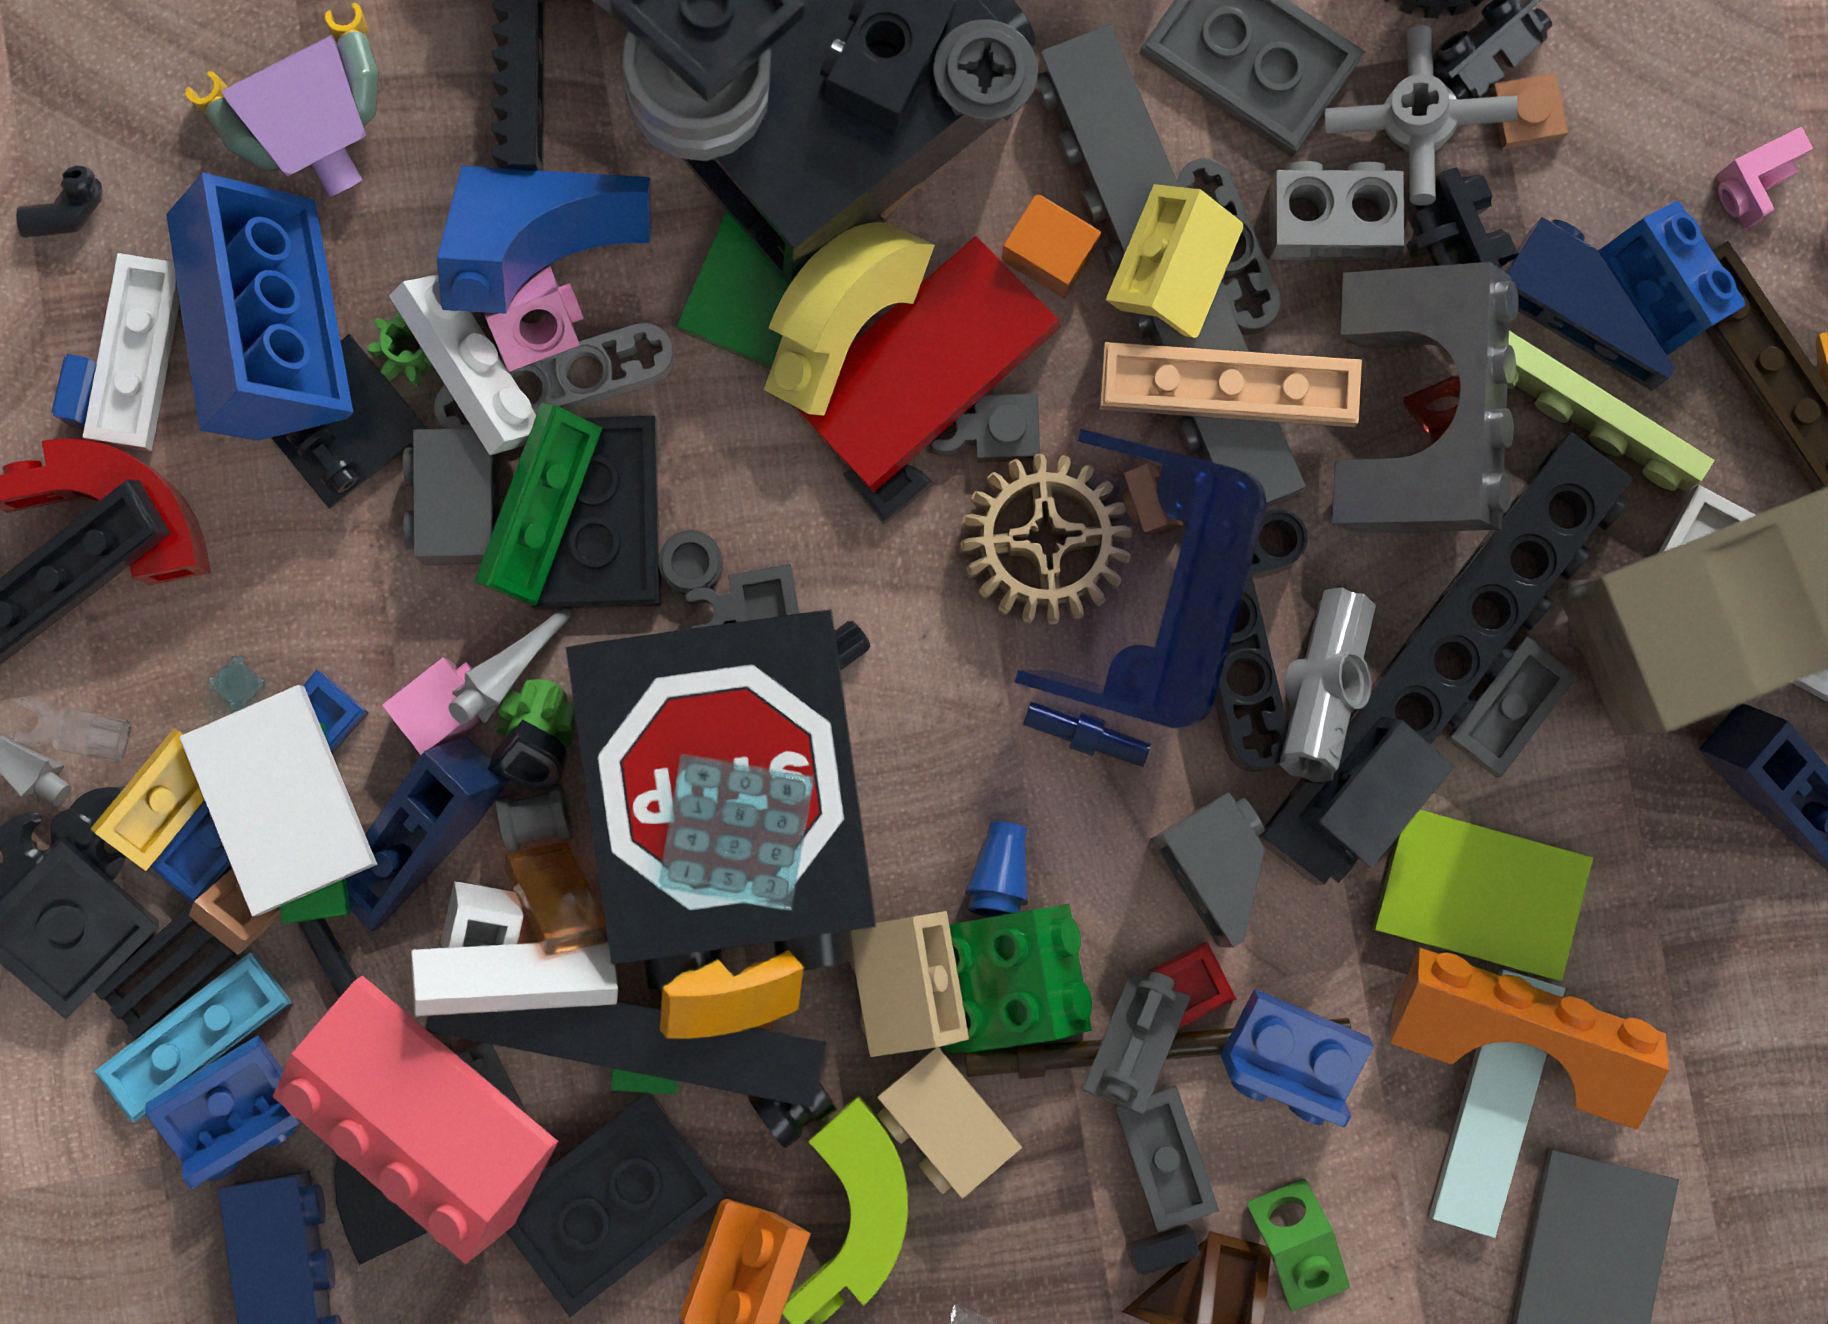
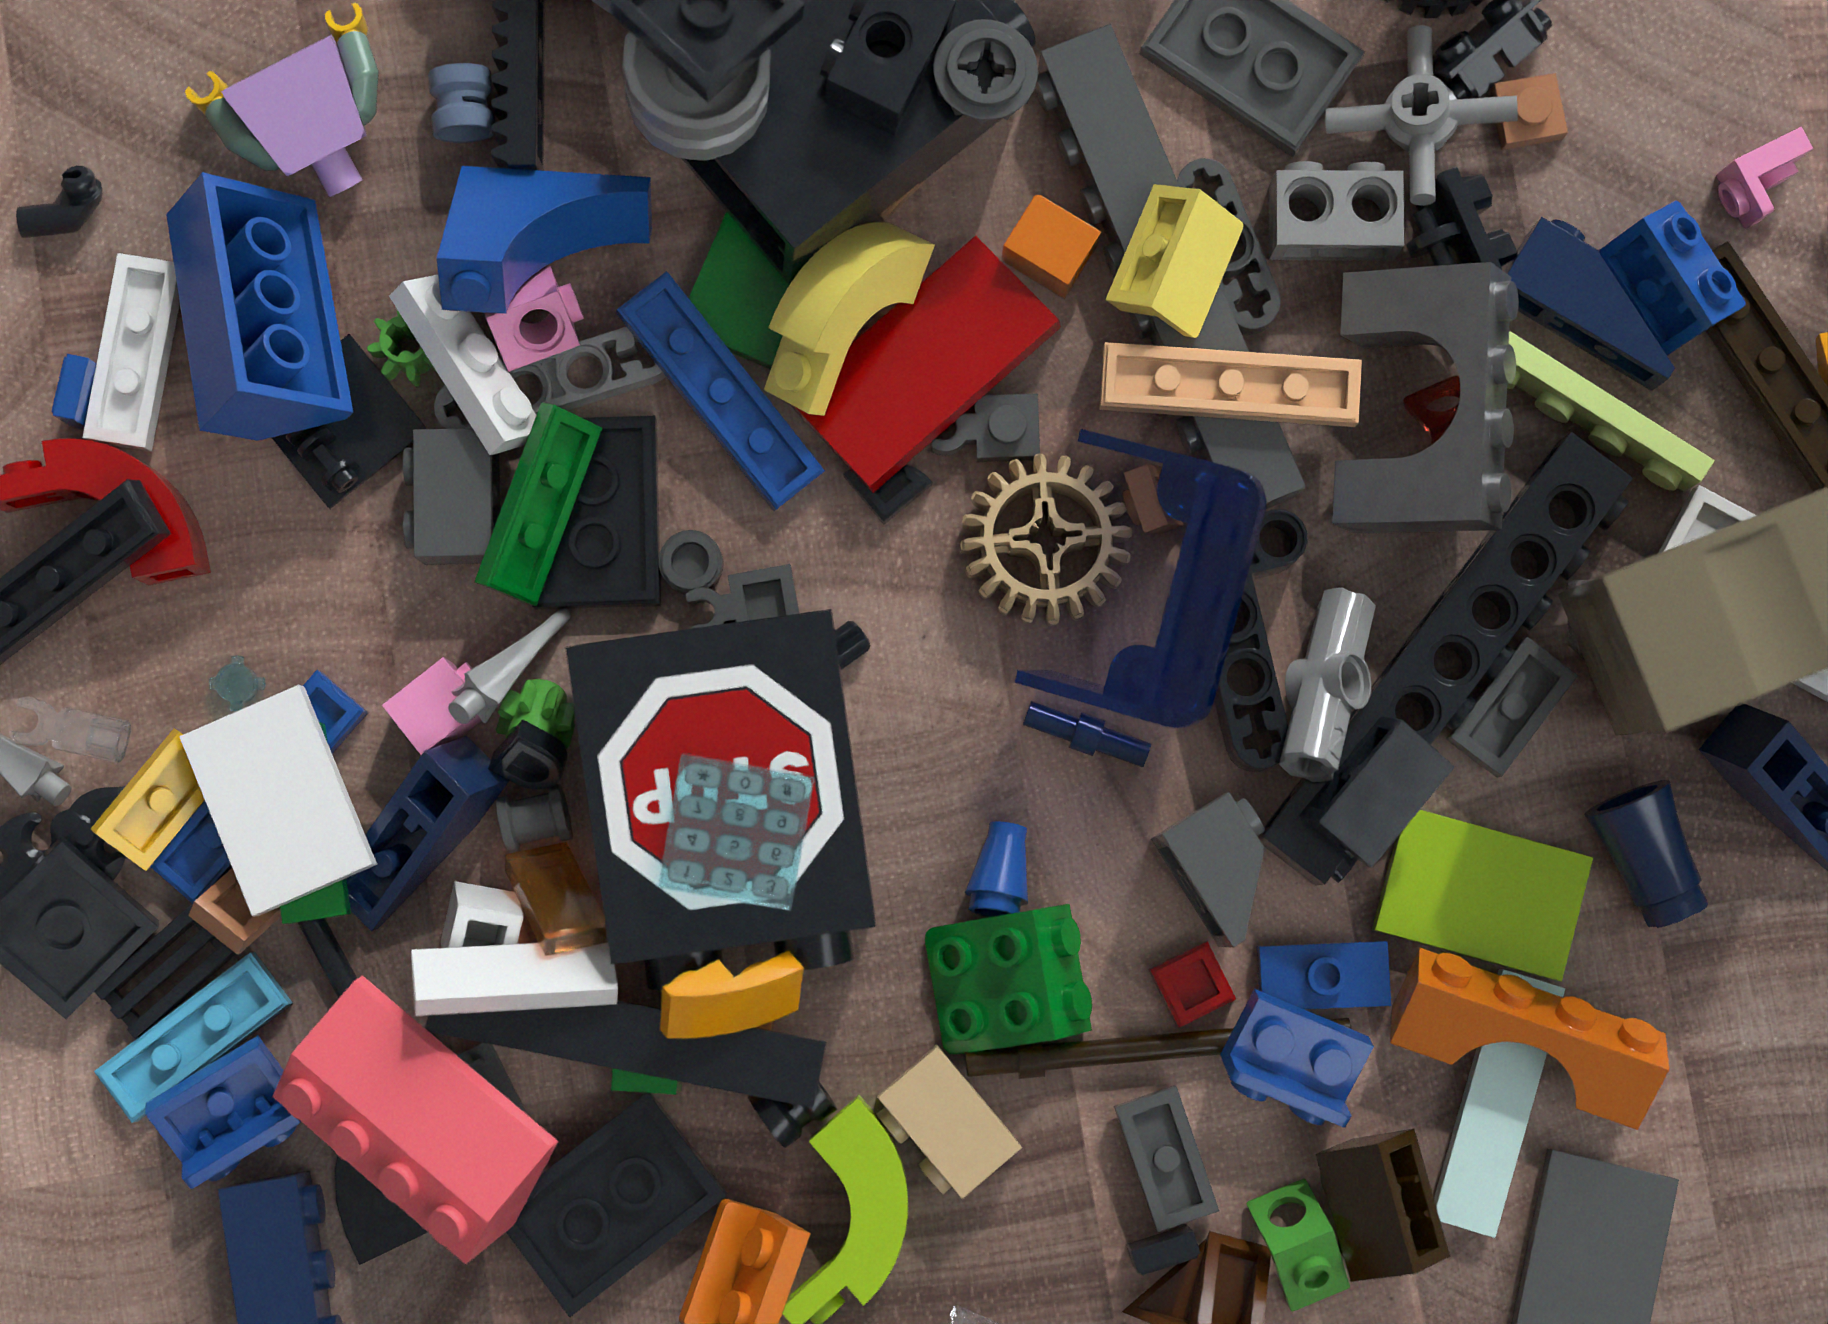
tan brick [850,911,969,1057] -> none
dark grey hinge [1082,972,1191,1116] -> none
none -> sand blue wheel [428,63,495,143]
none -> blue tile [616,271,825,511]
none -> blue plate [1257,941,1391,1009]
none -> dark brown brick [1315,1128,1450,1282]
none -> dark blue plant [1584,780,1708,928]

